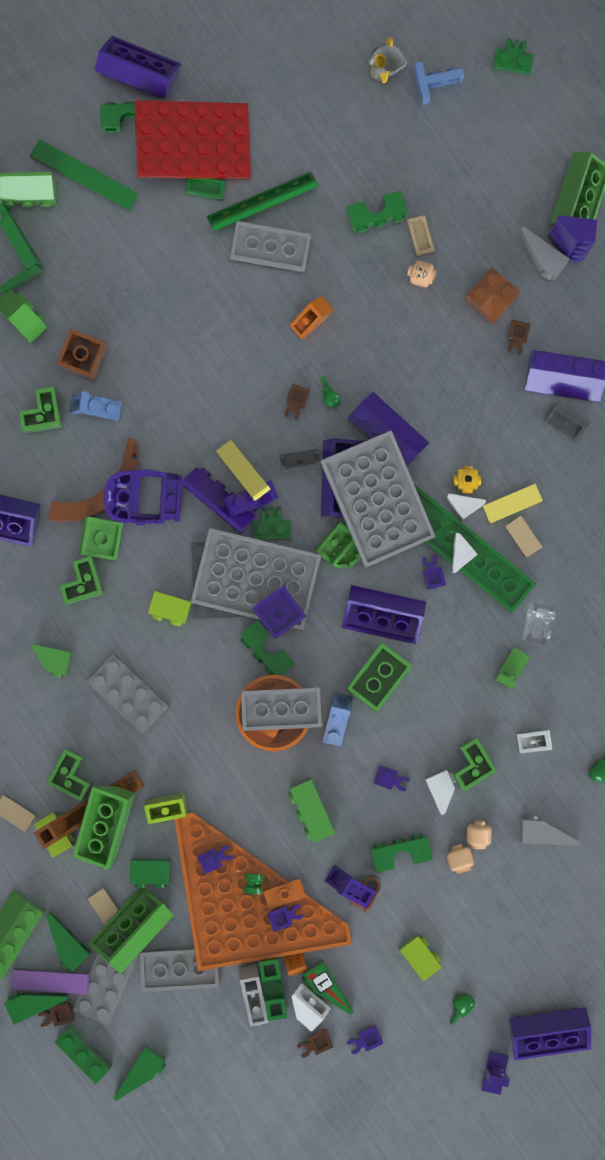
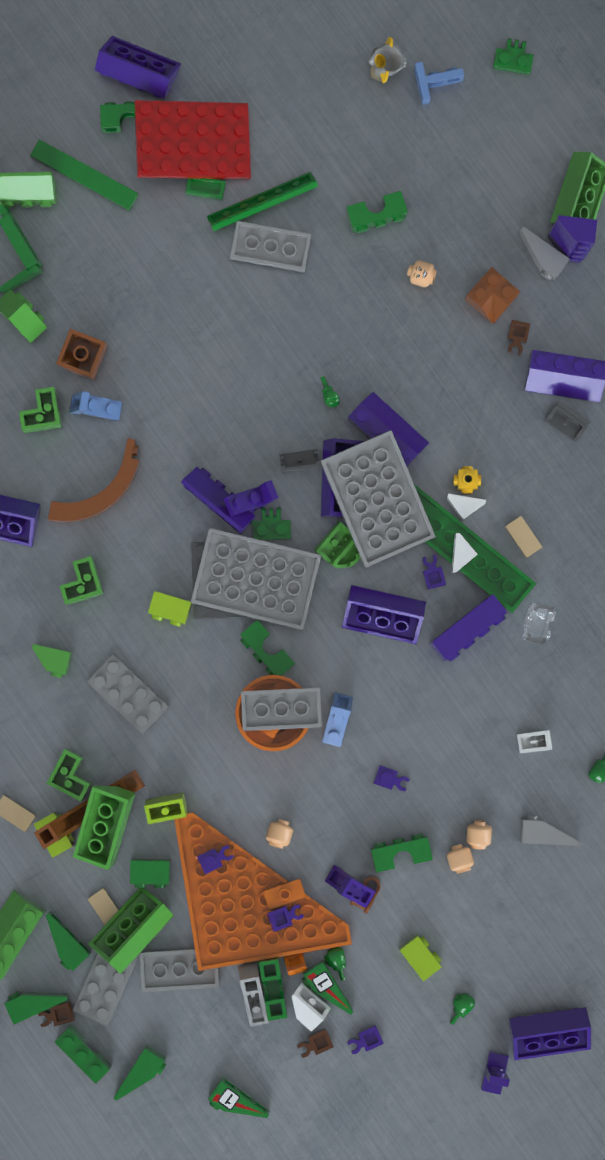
medium lavender tile [11,969,89,994] -> none
bright green plate [79,516,123,561] -> none
dark purple slope [104,469,182,525] -> none
light yellow tile [216,440,270,501] -> none
green wheel [243,873,264,895] -> none
dark purple plate [252,585,306,639] -> none
reddish brown plate [285,384,310,420] -> none
bright green brick [288,778,335,843] -> none
orange slope [289,296,334,340] -> none
bright green brick [346,643,412,712] -> none
tan tile [407,215,435,257] -> none
white slope [425,769,456,815] -> none
bright green brick [453,738,497,791] -> none
light yellow tile [482,484,543,524] -> none
bright green bracket [494,647,530,690] -> none
none -> green slope [208,1077,269,1118]
none -> light nougat head [266,819,293,849]
none -> green piece [324,947,346,981]
none -> dark purple brick [430,594,508,661]

